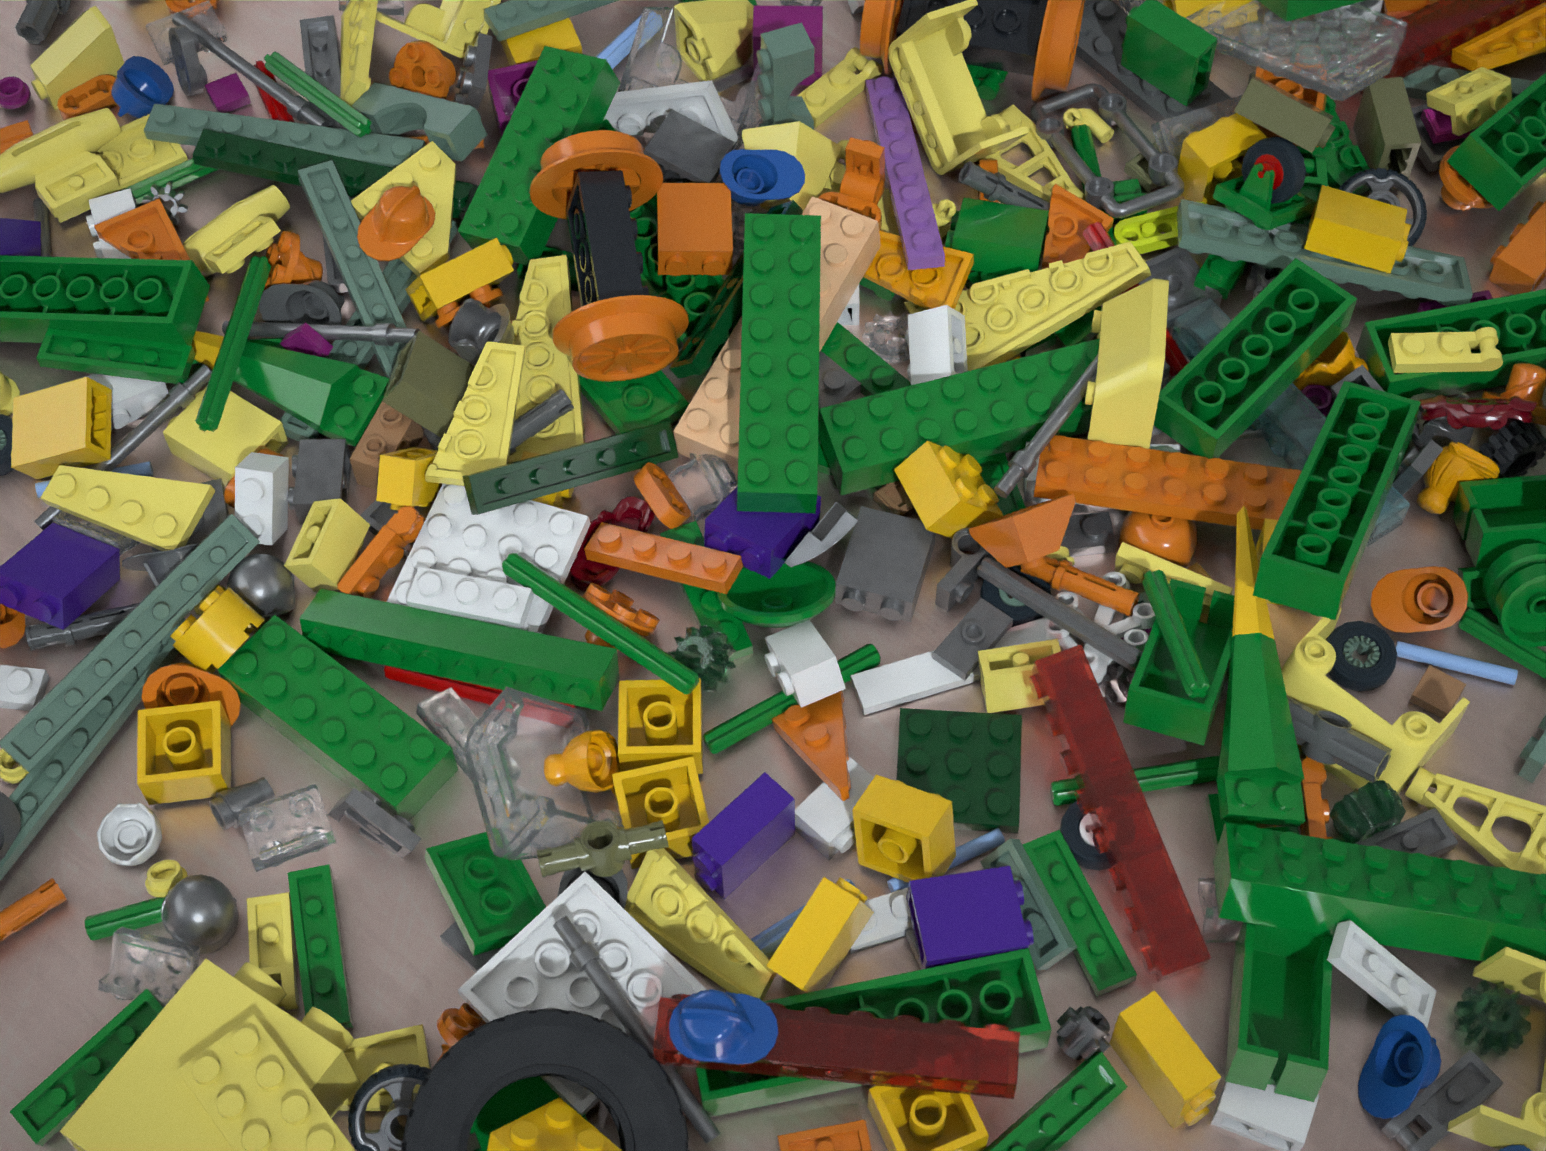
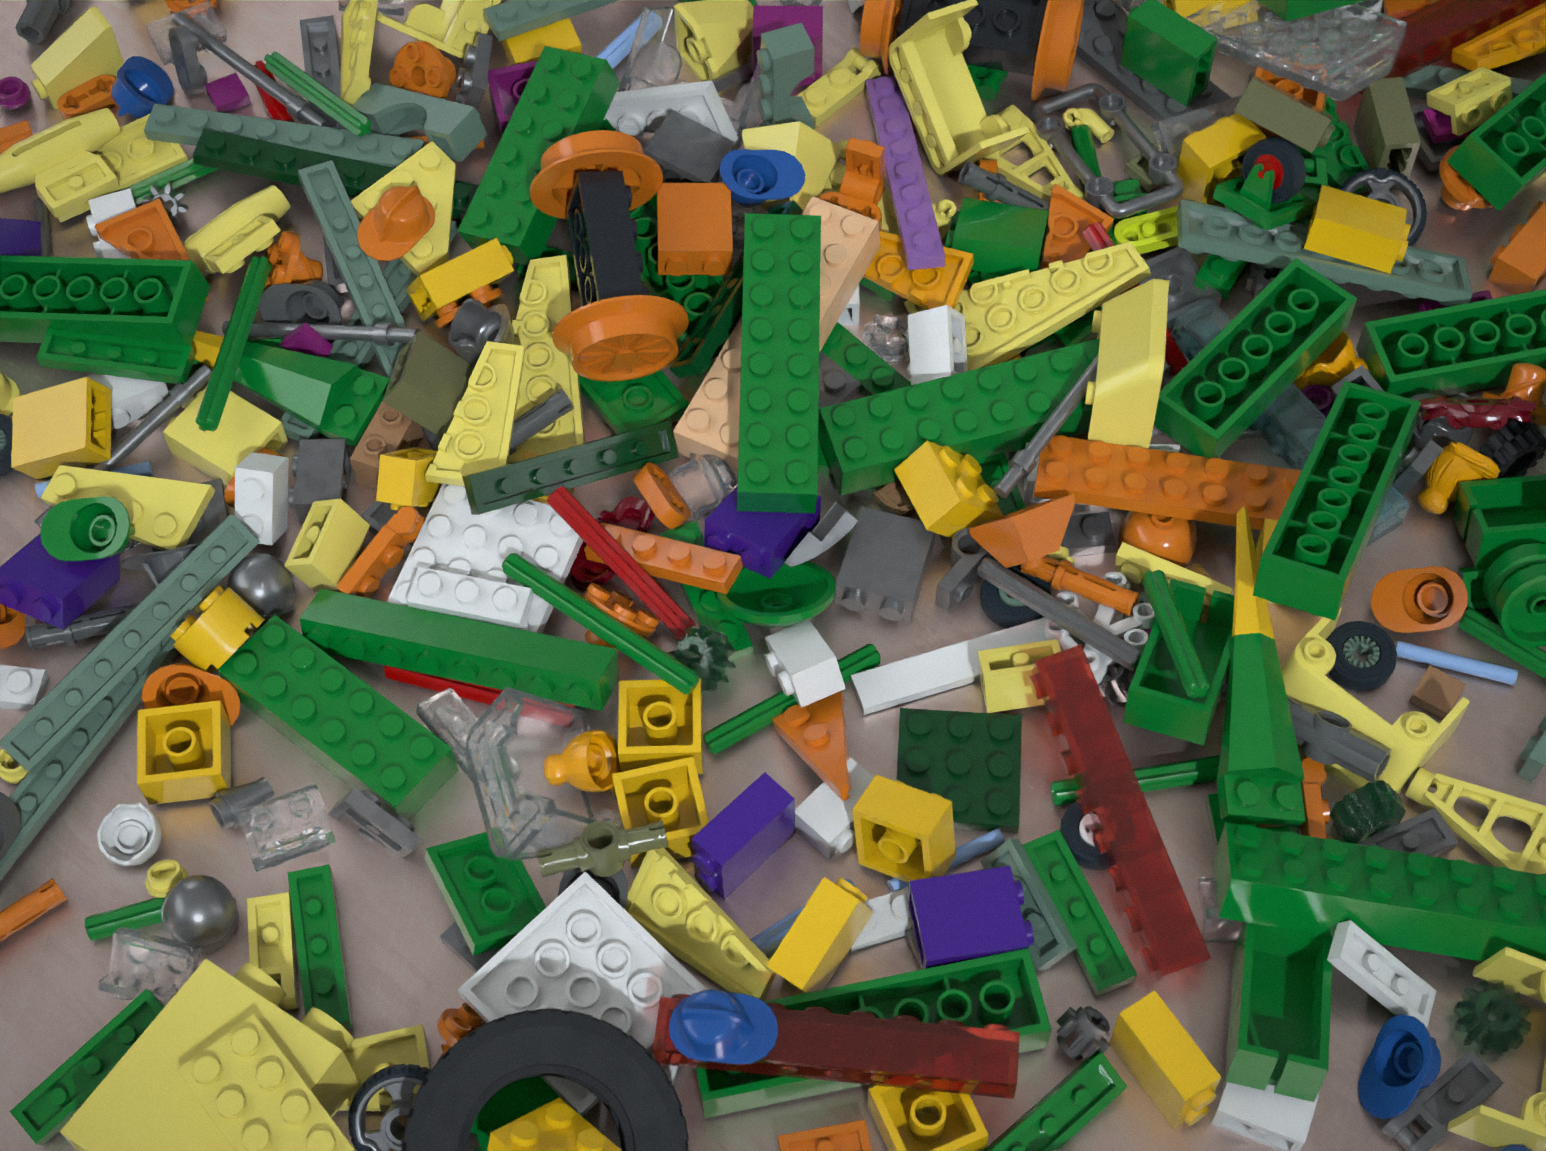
flat silver bar [553,916,721,1144] -> none
flat silver plate [933,598,1013,681] -> none
light yellow plate [1388,327,1503,373] -> none
none -> green piece [40,496,135,562]
none -> red axle [547,486,696,640]

